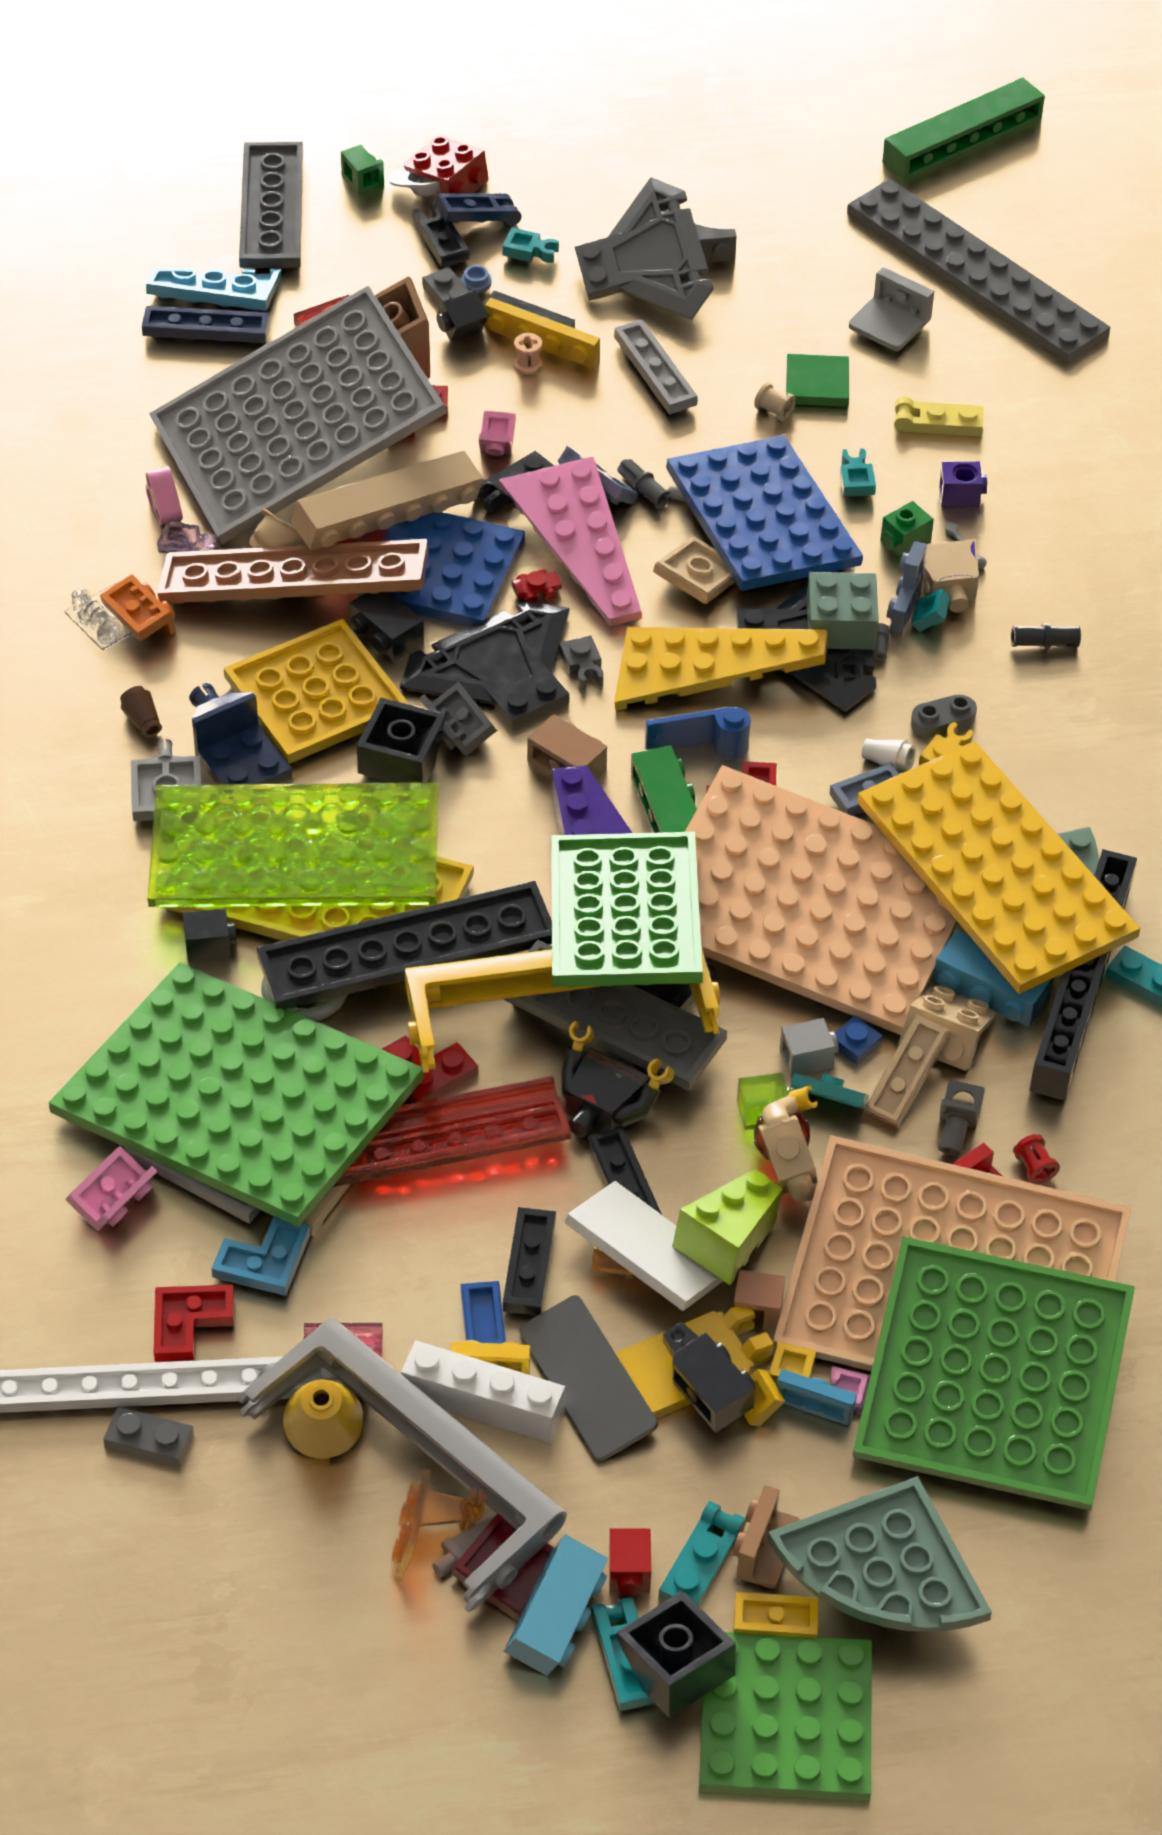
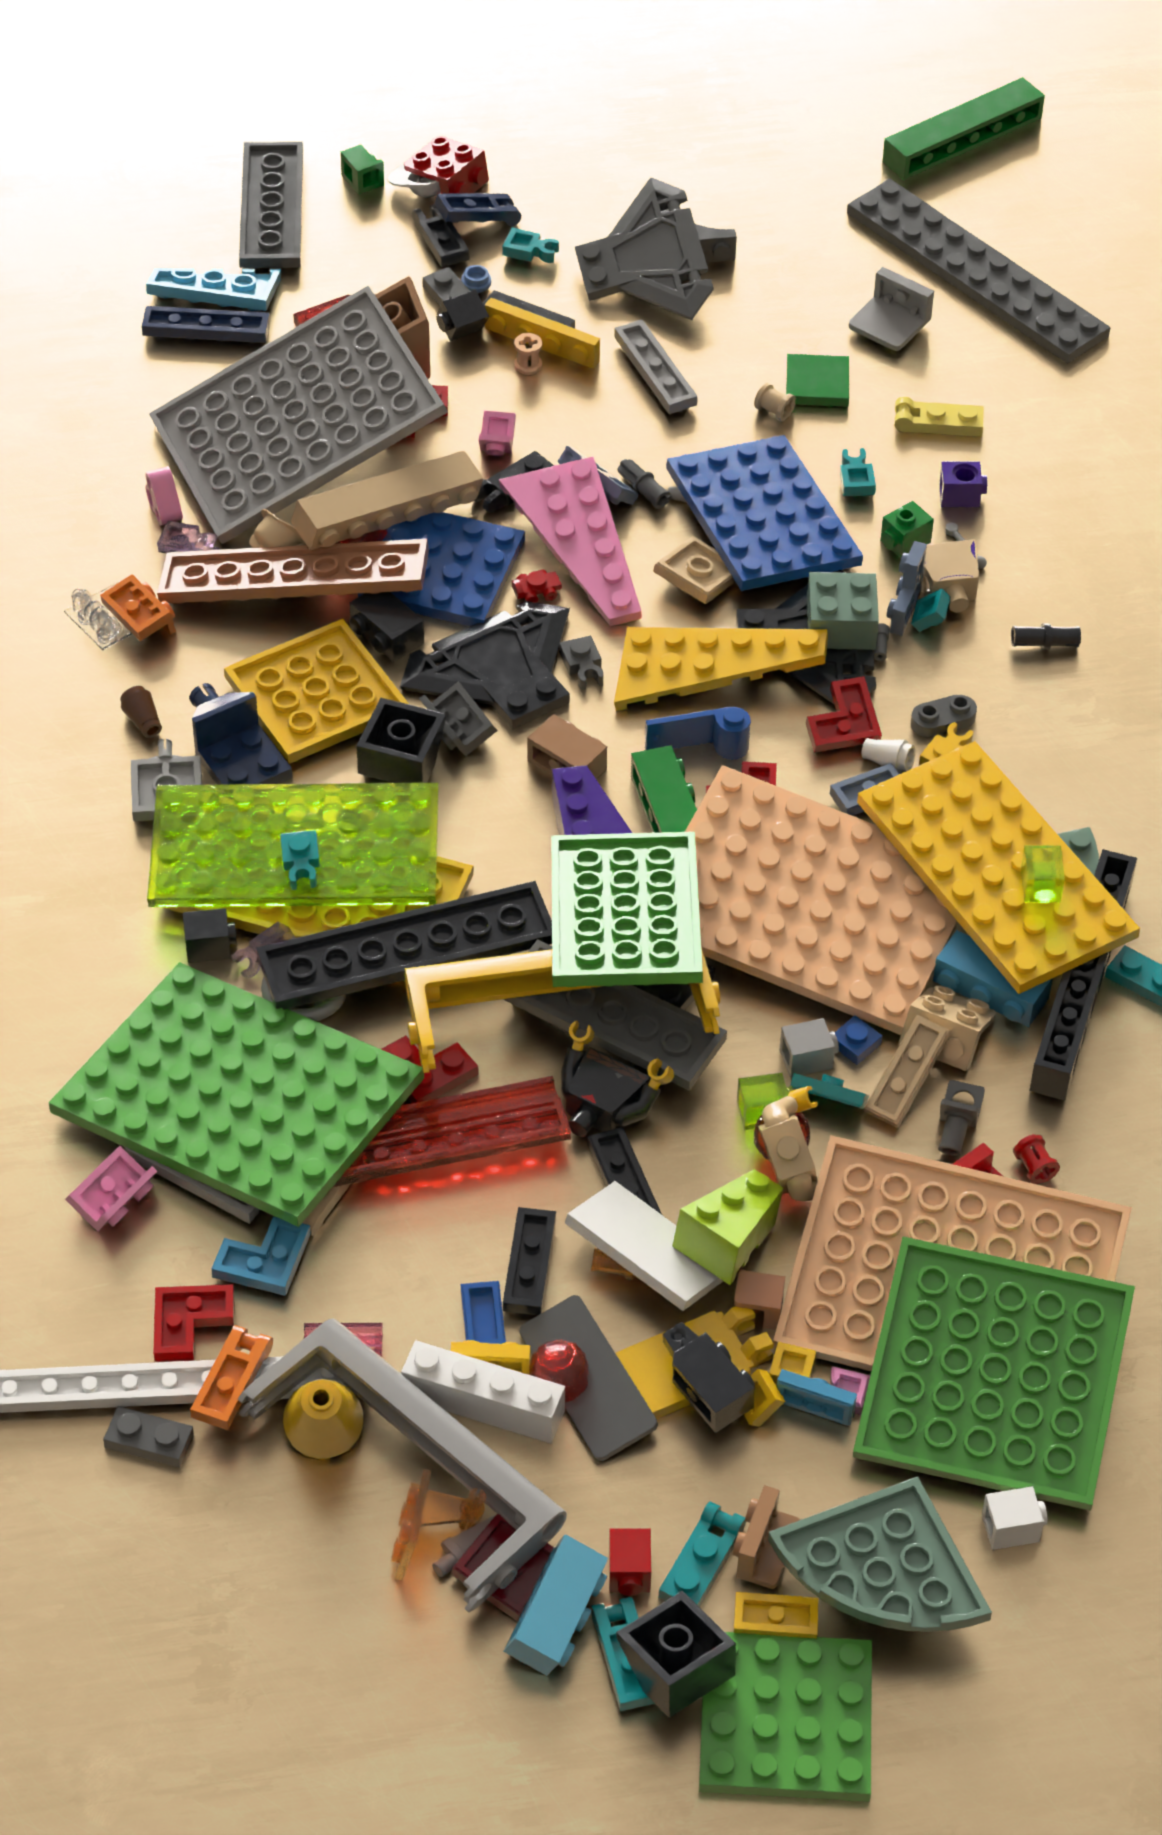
none -> orange plate [190,1325,273,1430]
none -> plate [231,922,296,978]
none -> teal plate [280,830,320,890]
none -> clear red hair [529,1339,589,1402]
none -> red plate [806,676,882,753]
none -> white brick [982,1486,1048,1550]
none -> clear neon green brick [1021,846,1065,903]

